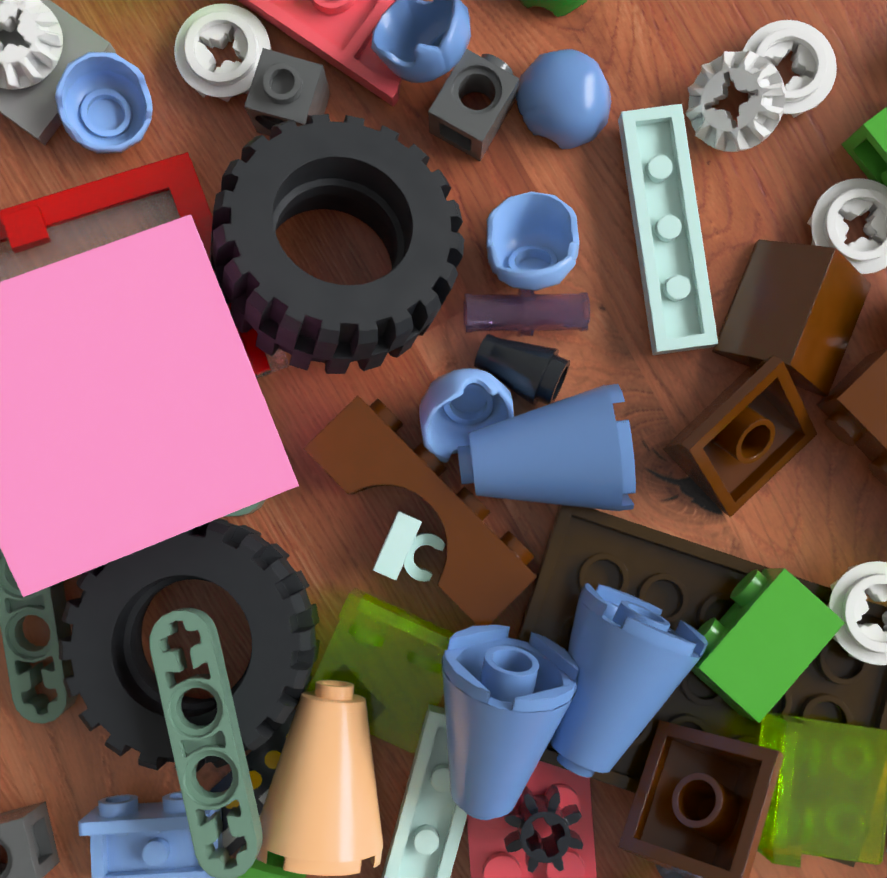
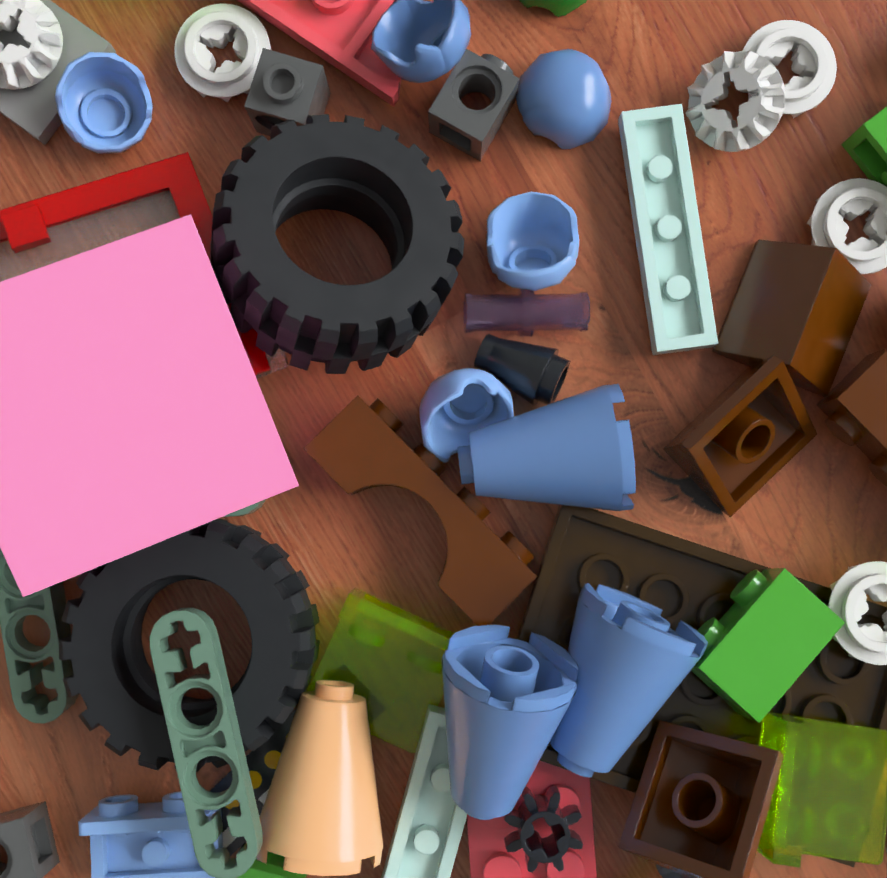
light aqua tile [373,510,446,582] -> none

